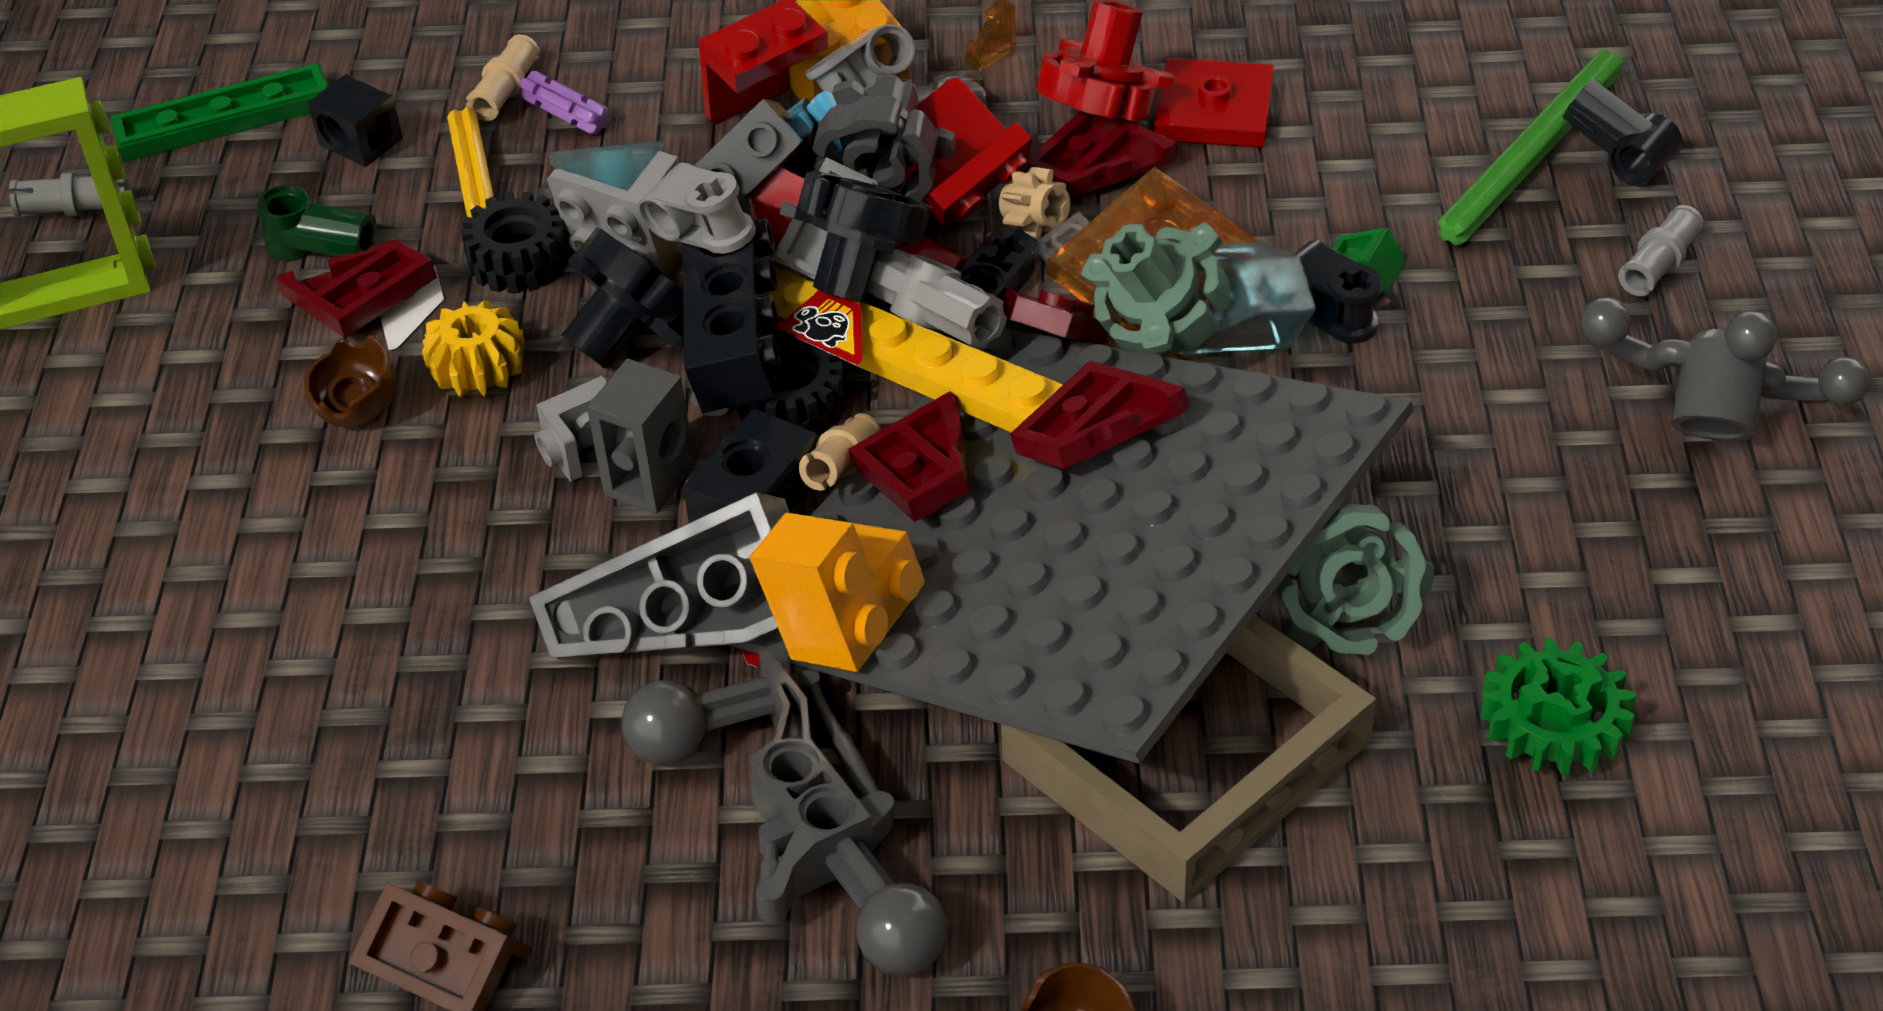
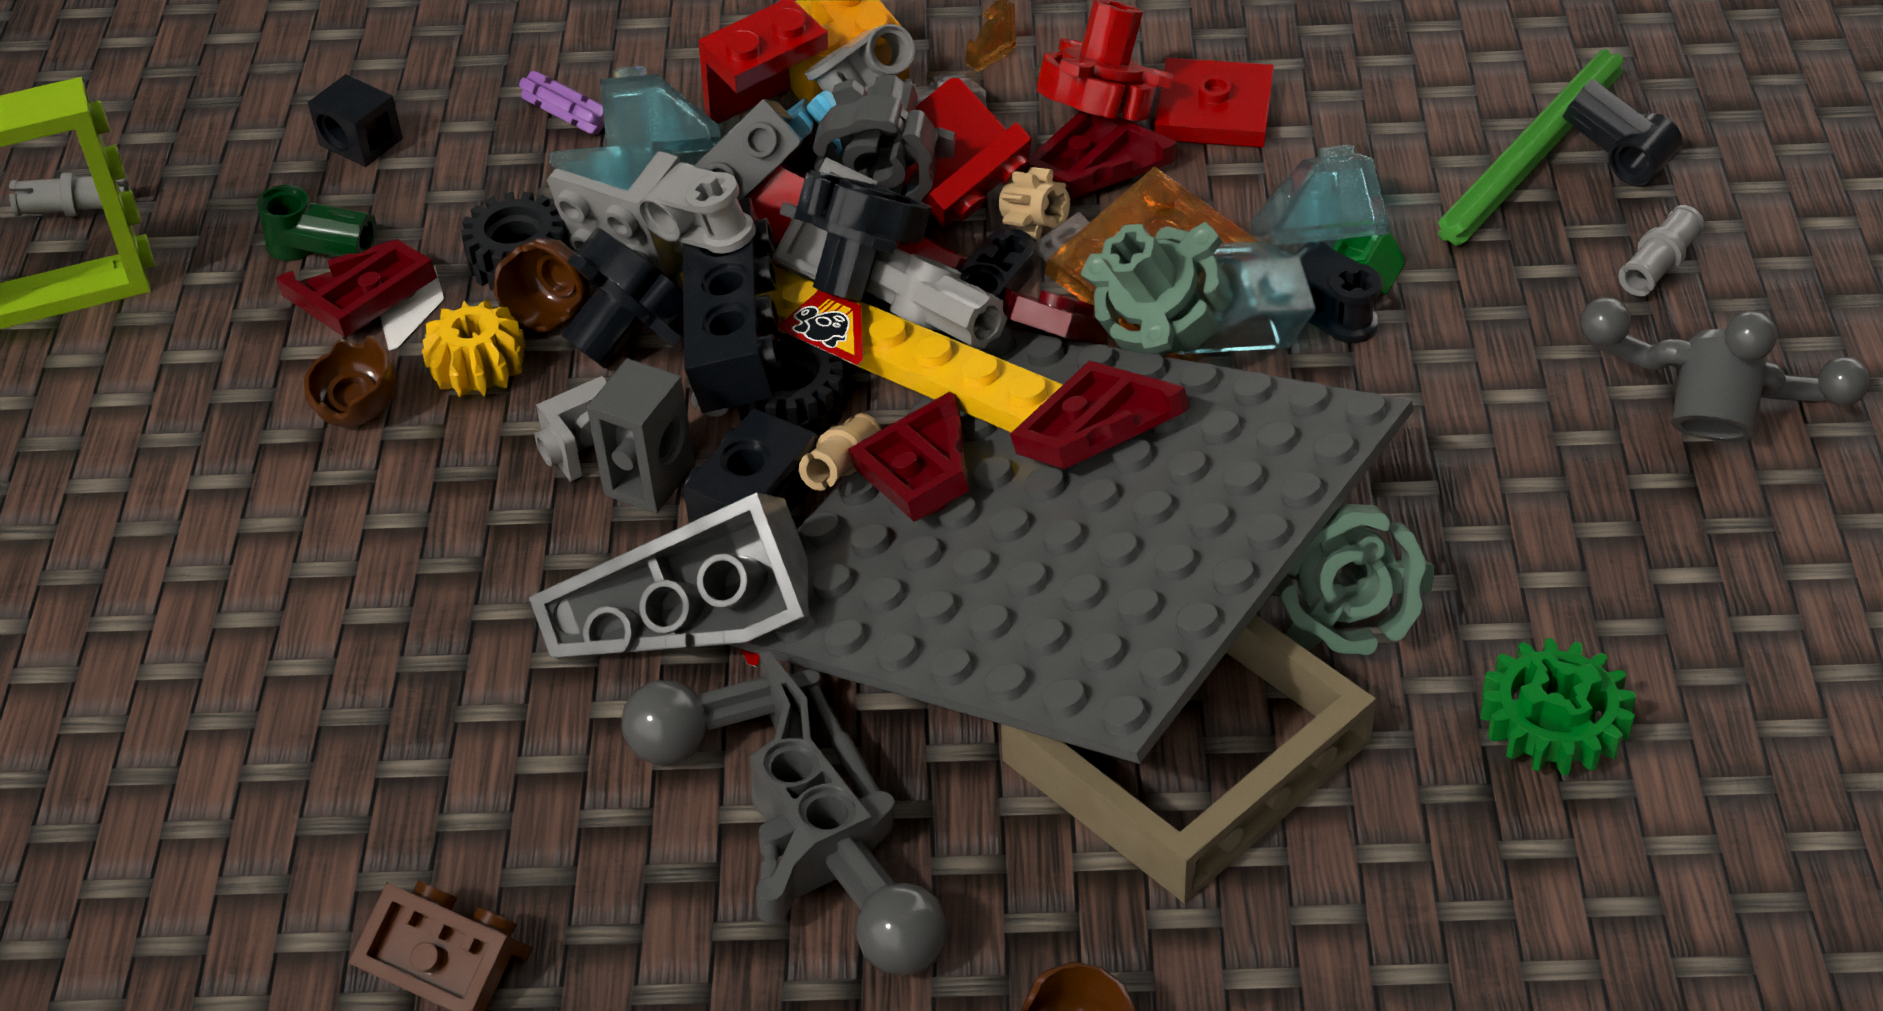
green tile [110,63,329,162] -> none
yellow axle [447,107,494,217] -> none
tan pin [466,34,540,122] -> none
light orange brick [749,512,925,672] -> none
none -> reddish brown hair [493,238,589,333]
none -> clear light blue slope [600,66,723,160]
none -> clear light blue slope [1250,145,1389,246]

